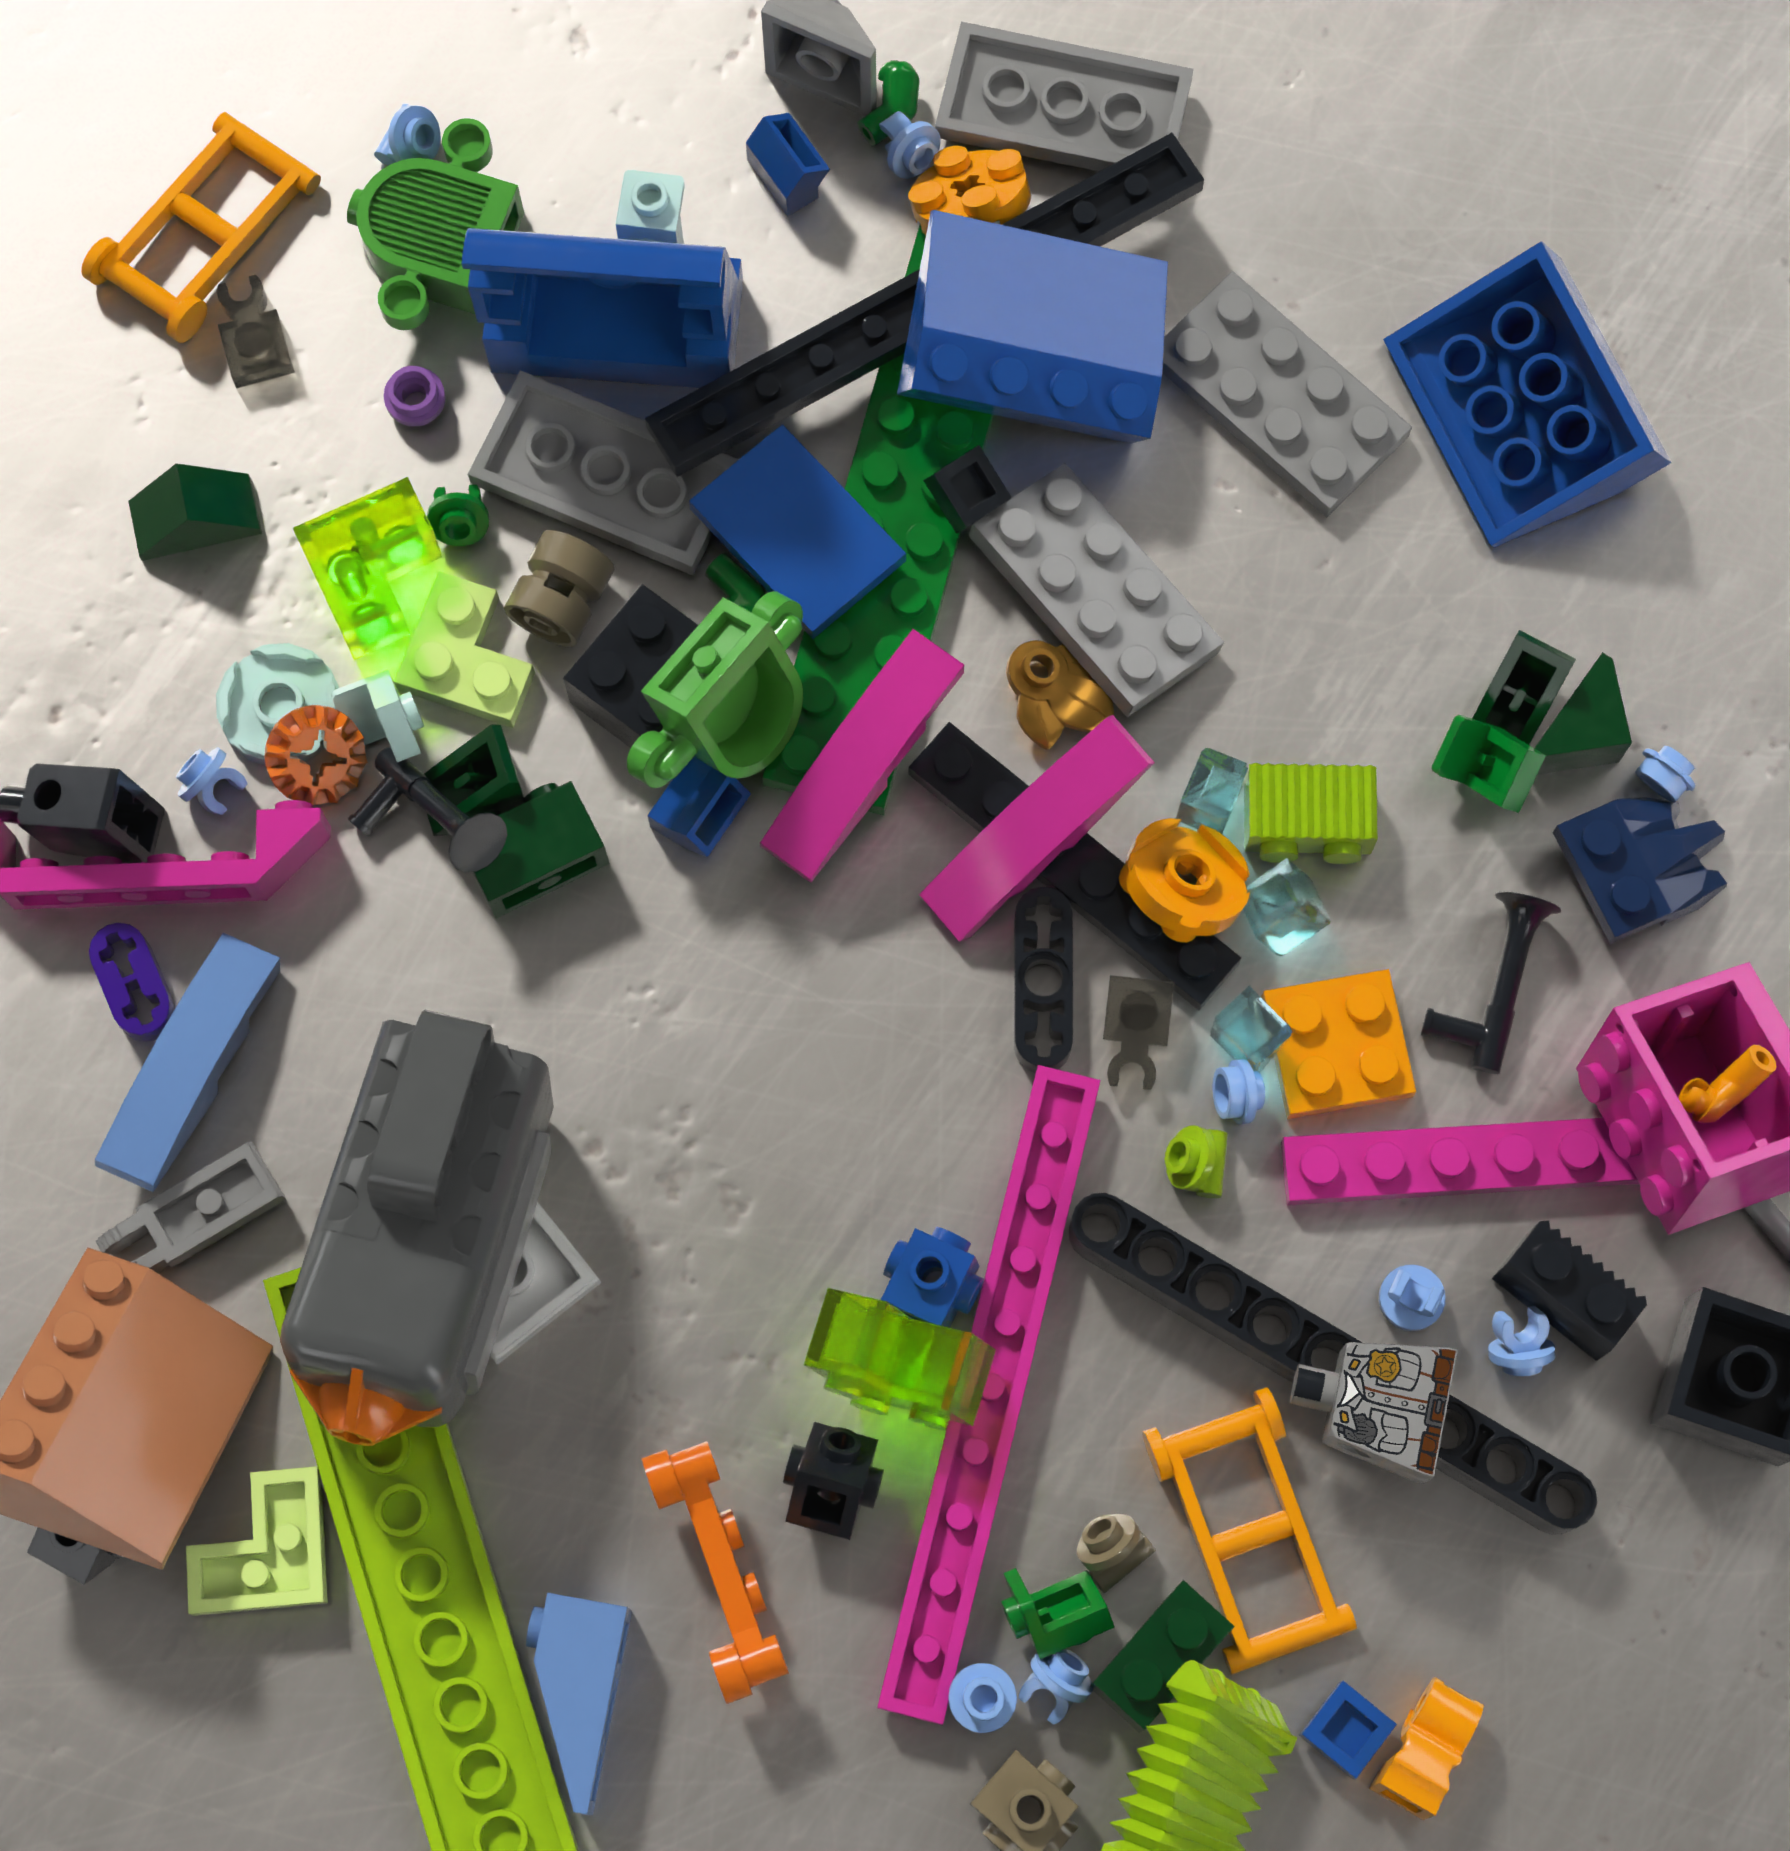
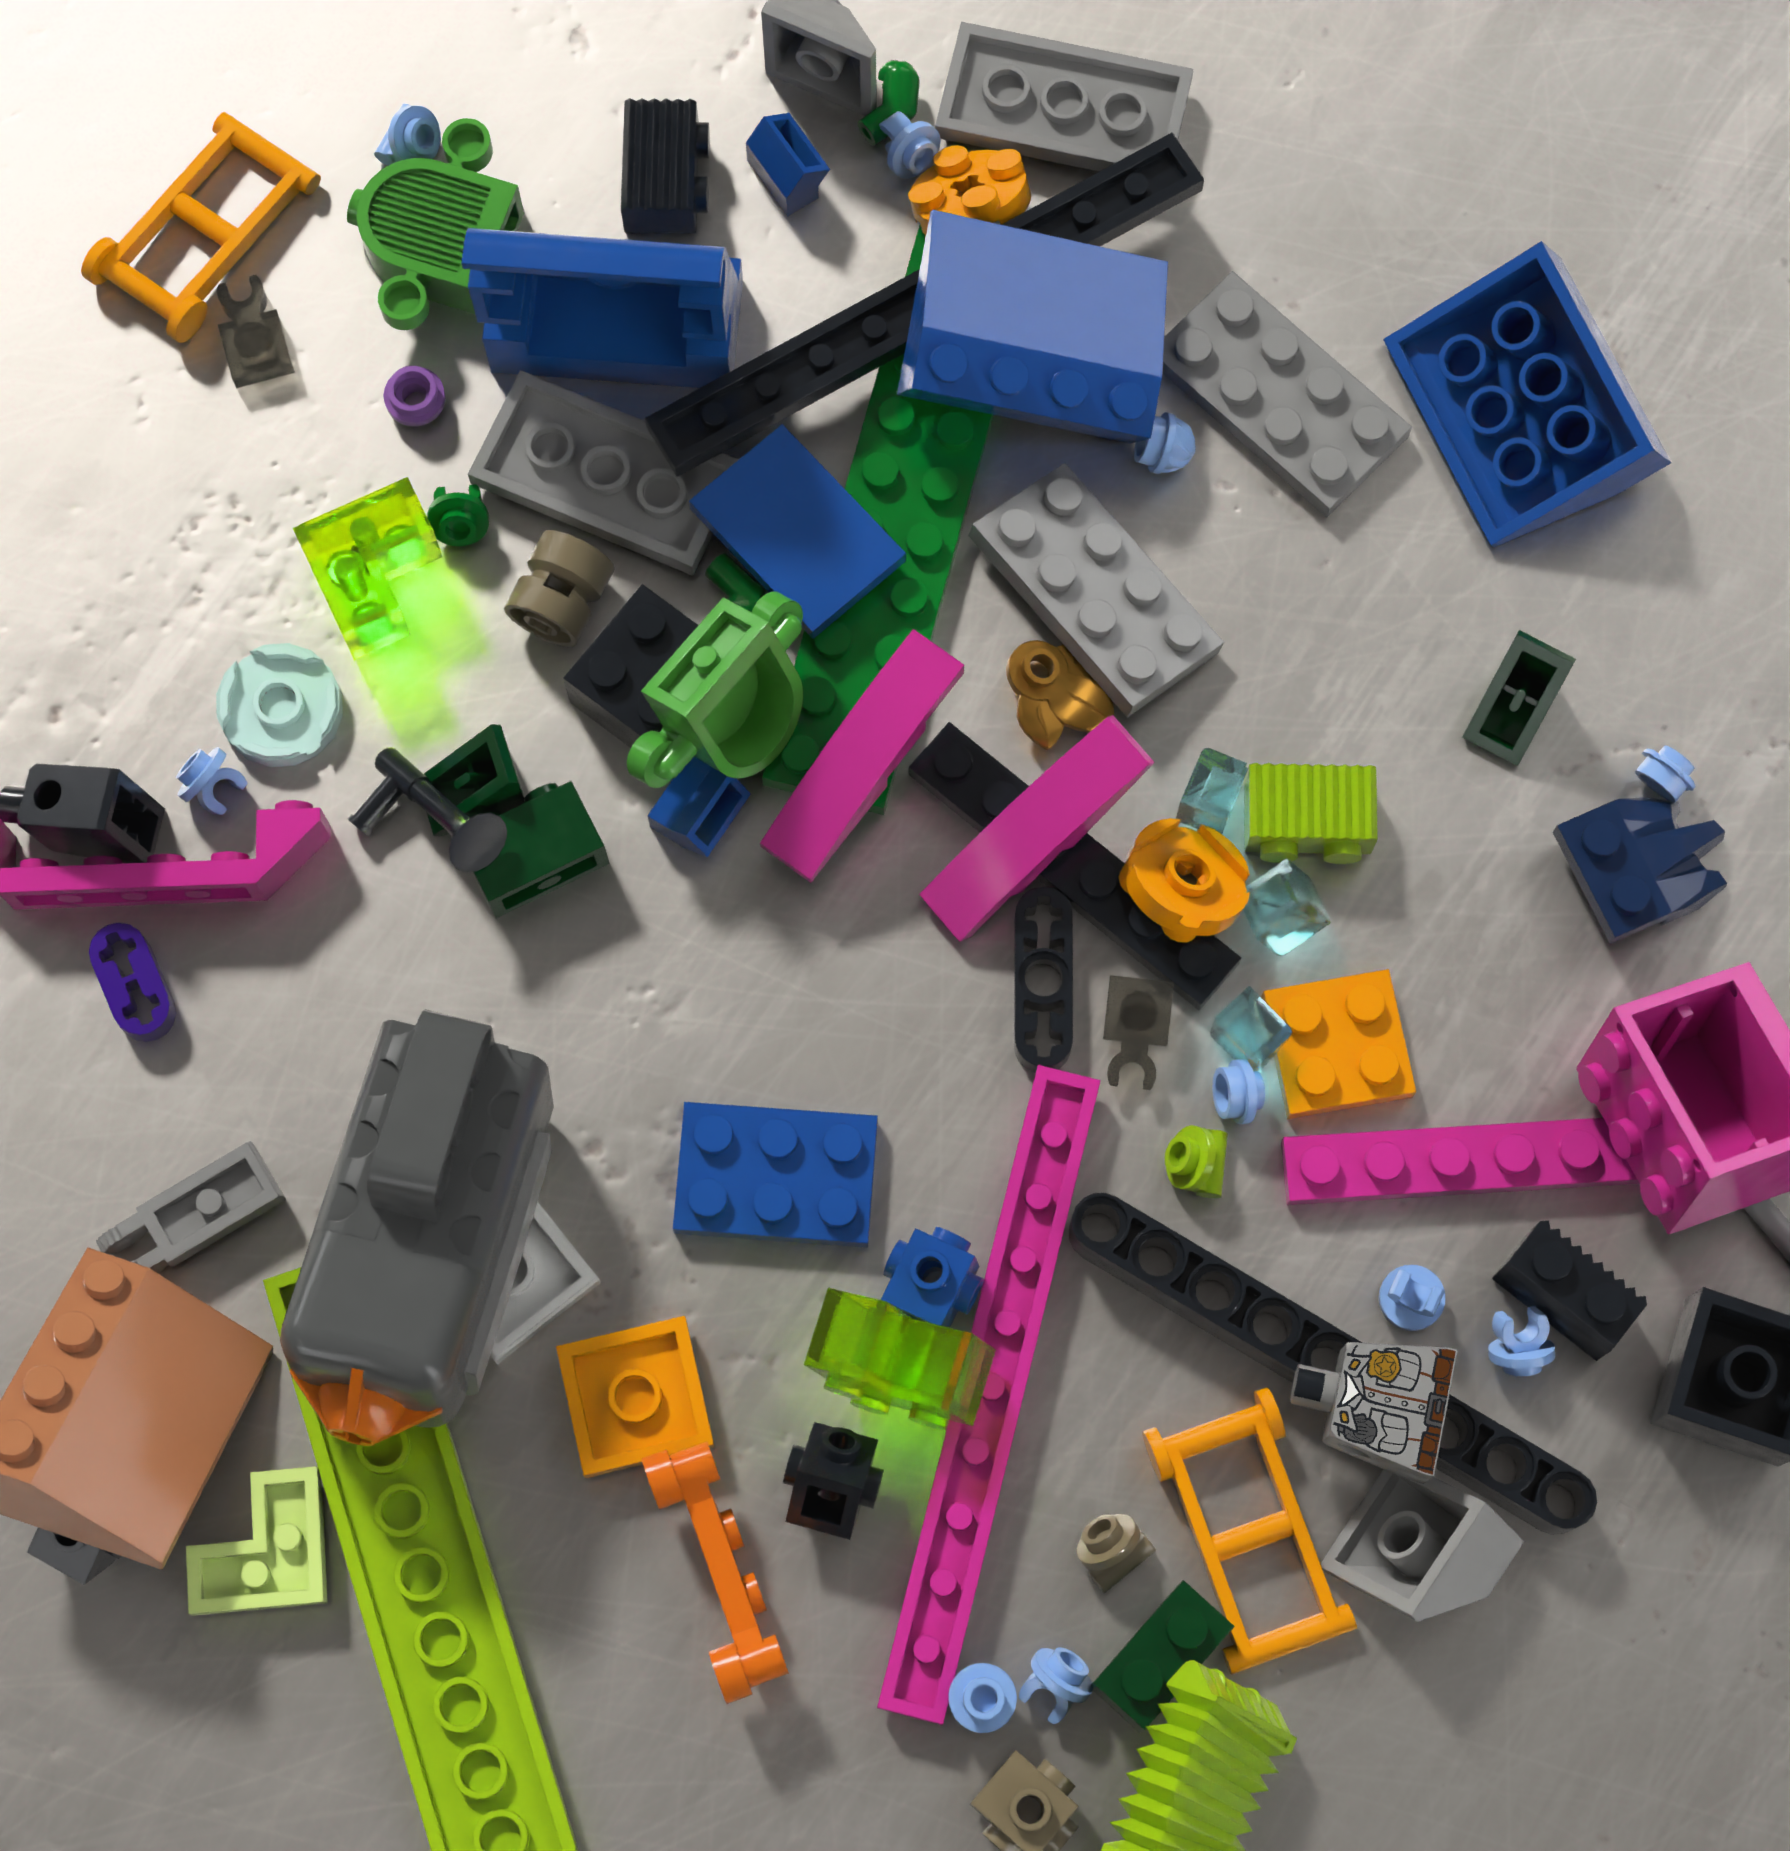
medium blue slope [95,933,280,1192] -> none
dark green slope [128,463,262,561] -> none
orange gear [264,705,368,806] -> none
light aqua bracket [331,670,424,762] -> none
yellowish green plate [394,571,535,728] -> none
medium blue slope [526,1593,632,1815] -> none
light aqua bracket [615,170,685,244] -> none
black plate [923,445,1012,533] -> none
green bracket [1001,1568,1115,1660] -> none
blue plate [1299,1681,1397,1779] -> none
light orange leg [1369,1677,1484,1820] -> none
black piece [1421,892,1561,1074] -> none
green bracket [1431,715,1546,813] -> none
dark green slope [1535,652,1632,775] -> none
light orange arm [1678,1045,1777,1123] -> none
none -> light orange plate [556,1316,715,1478]
none -> black brick [621,98,710,233]
none -> blue plate [673,1102,878,1248]
none -> light blue plate [1134,412,1196,474]
none -> light grey slope [1320,1469,1524,1622]

